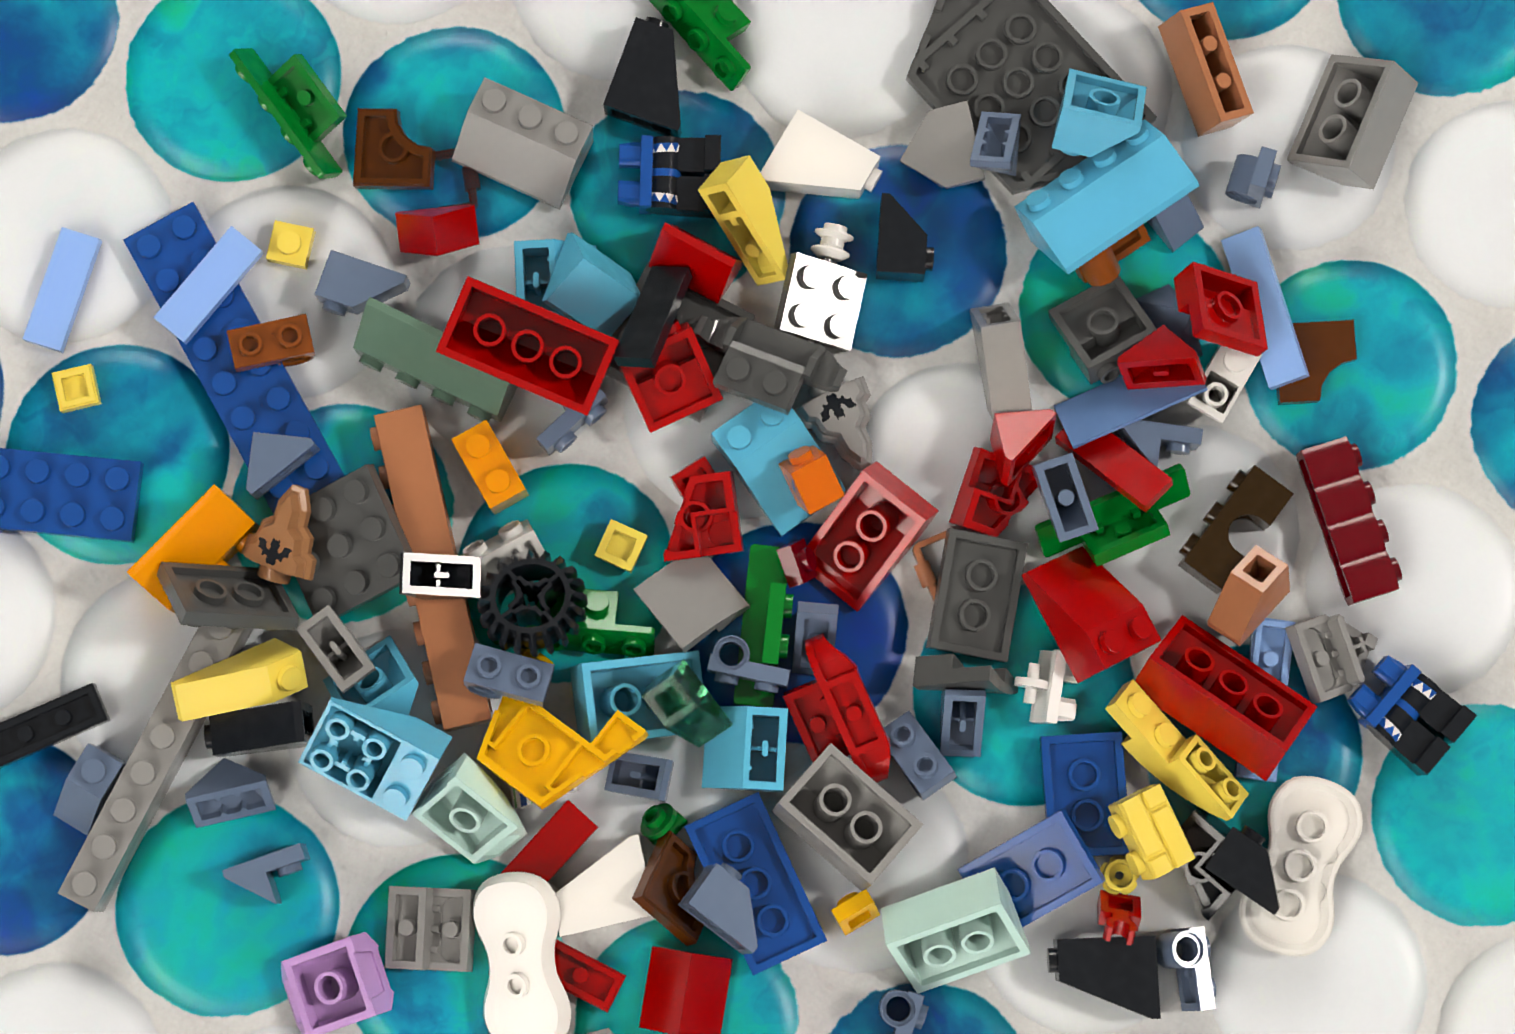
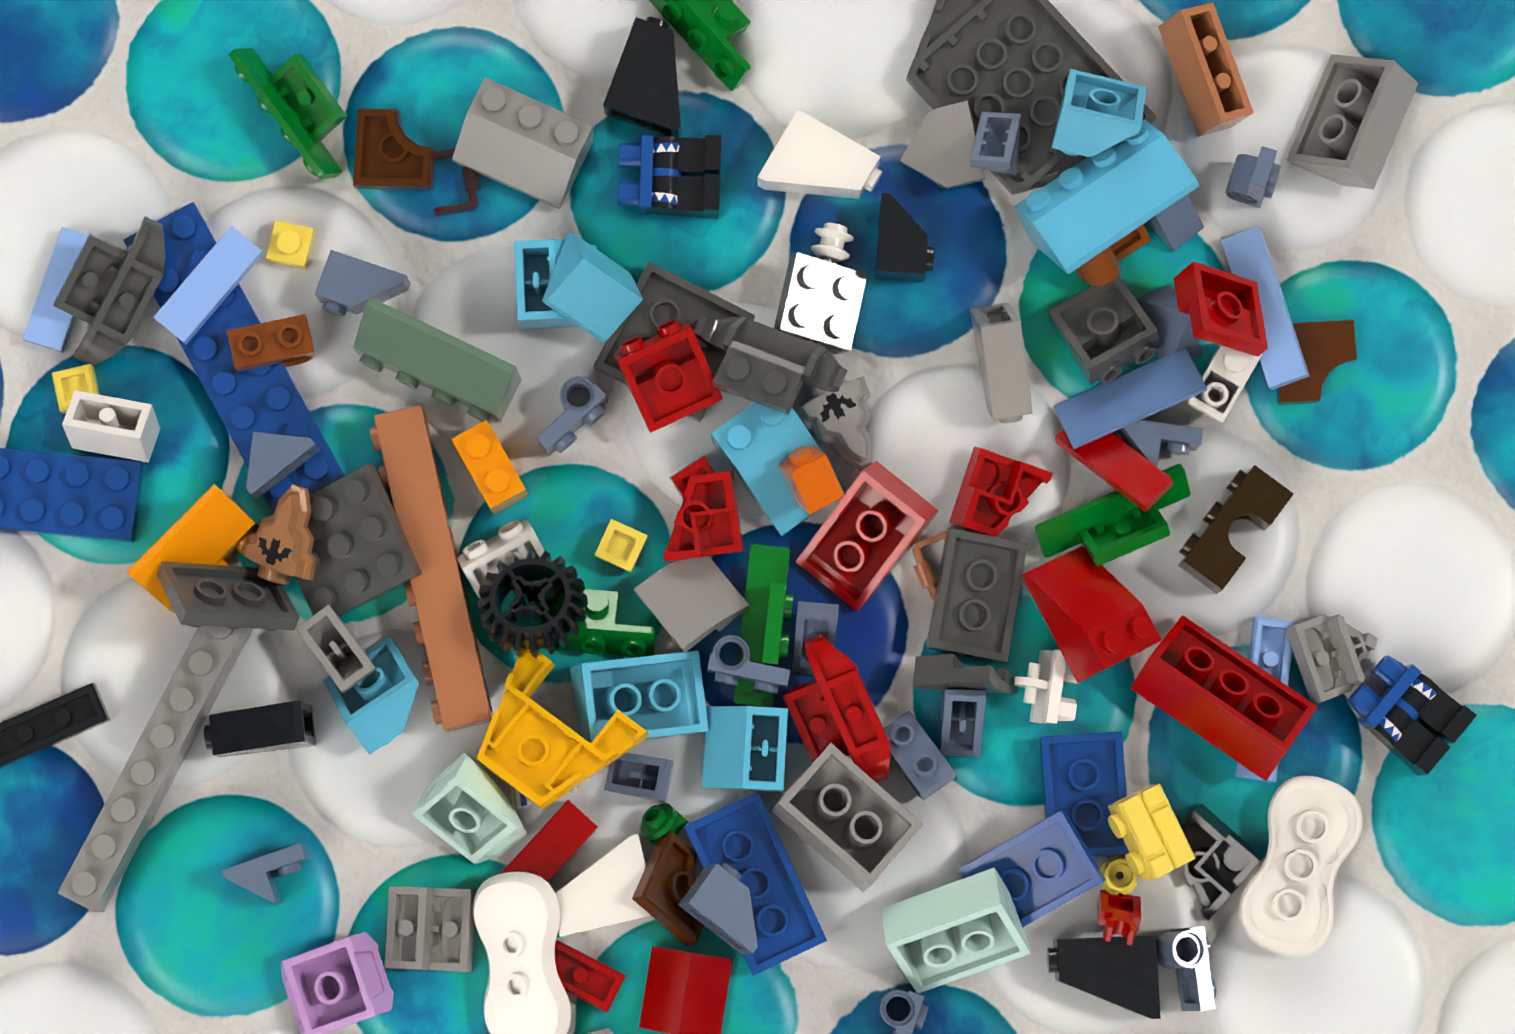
sand blue slope [53,743,126,836] -> none
light yellow slope [171,638,308,722] -> none
sand blue slope [185,758,276,828] -> none
medium azure slope [298,697,452,821] -> none
red slope [395,204,480,256] -> none
slope [399,552,481,600] -> none
red slope [435,276,620,416] -> none
sand blue plate [463,643,554,707] -> none
black tile [614,266,693,368] -> none
clear green slope [642,659,732,747] -> none
red slope [648,222,743,304] -> none
light yellow slope [698,155,788,286] -> none
dark red plate [776,538,817,588] -> none
yellow plate [831,889,880,936] -> none
slope [990,409,1057,487] -> none
sand blue slope [1031,453,1099,543] -> none
light yellow slope [1105,679,1249,821] -> none
red slope [1117,325,1206,390] -> none
black slope [1205,825,1280,915] -> none
nougat slope [1207,545,1290,646] -> none
dark red brick [1296,436,1402,606] -> none
none -> dark grey plate [53,216,166,366]
none -> white brick [62,390,160,463]

